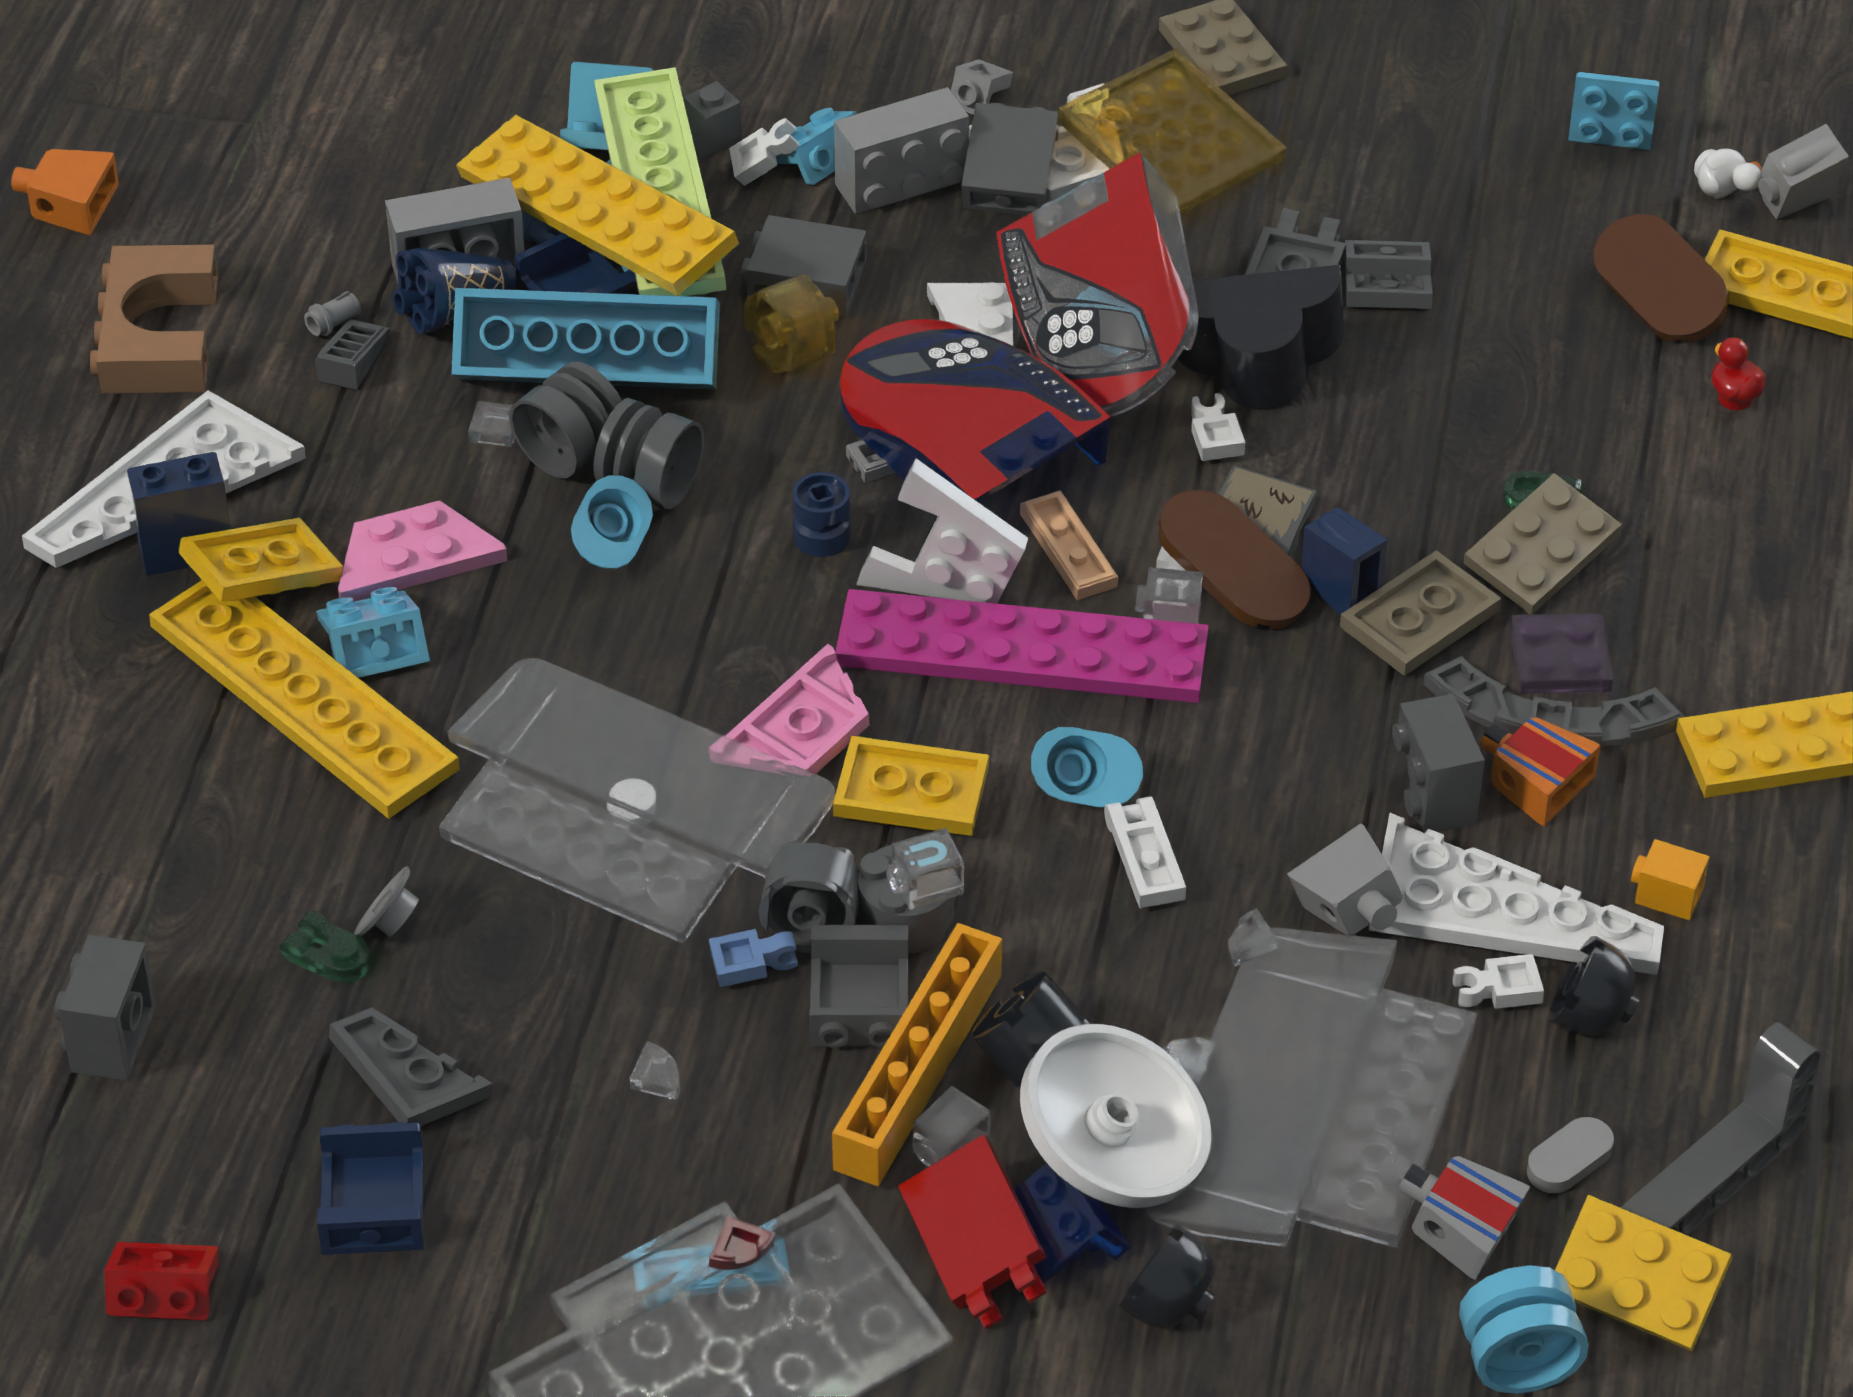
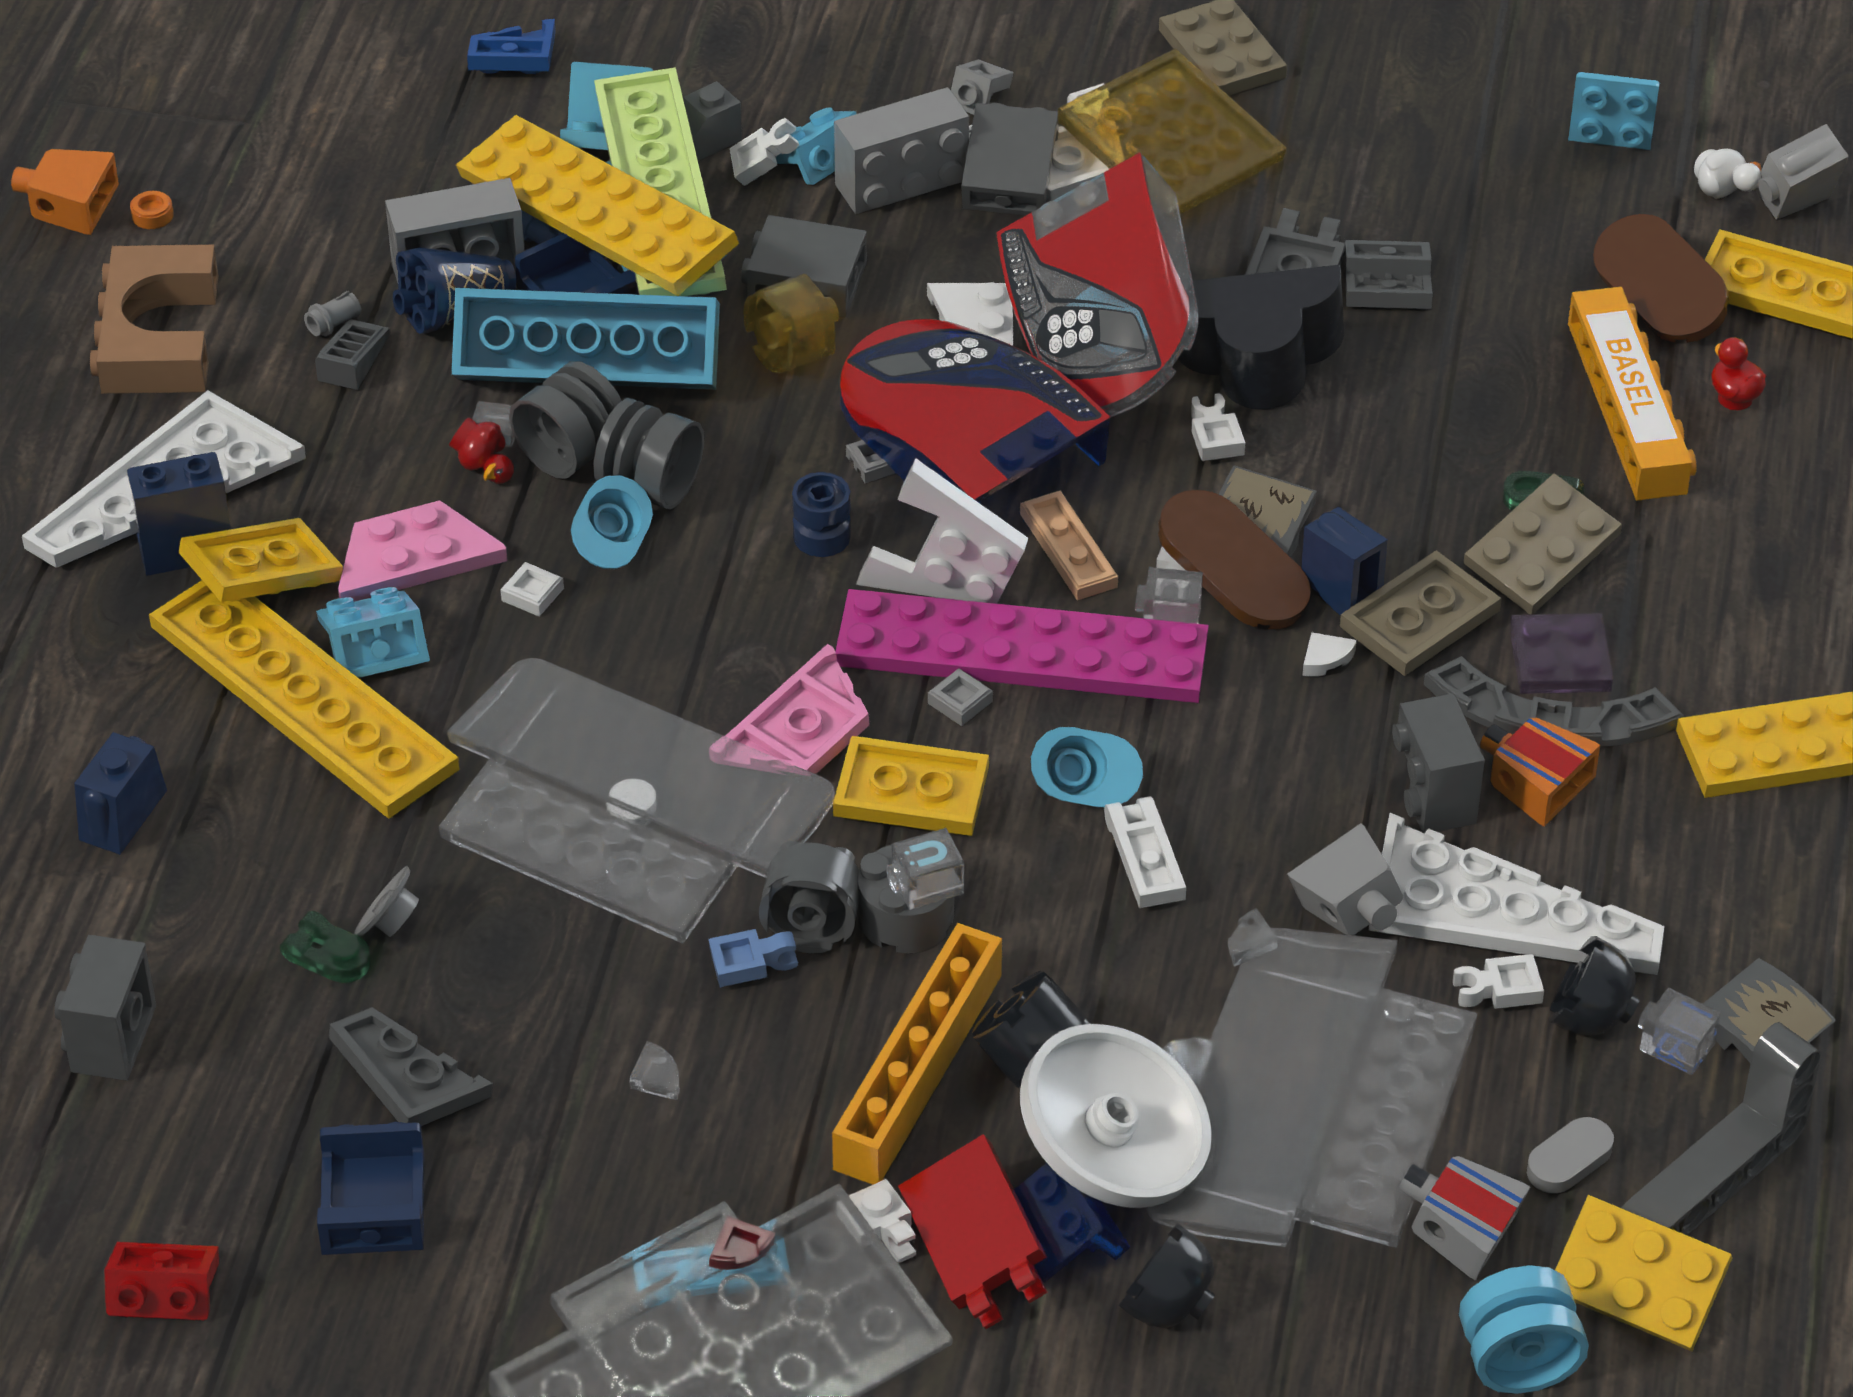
dark grey panel [809,925,908,1048] -> none
clear brick [913,1086,990,1167] -> none
light orange brick [1631,839,1710,921] -> none
none -> dark blue torso [74,732,167,855]
none -> orange tile [130,191,174,229]
none -> red animal [449,417,514,484]
none -> blue wing [467,19,555,74]
none -> white tile [501,562,564,617]
none -> white plate [842,1179,916,1264]
none -> light grey tile [928,668,993,726]
none -> white tile [1303,632,1356,676]
none -> light orange brick [1568,286,1696,501]
none -> clear brick [1638,987,1721,1075]
none -> slope [1692,958,1836,1064]

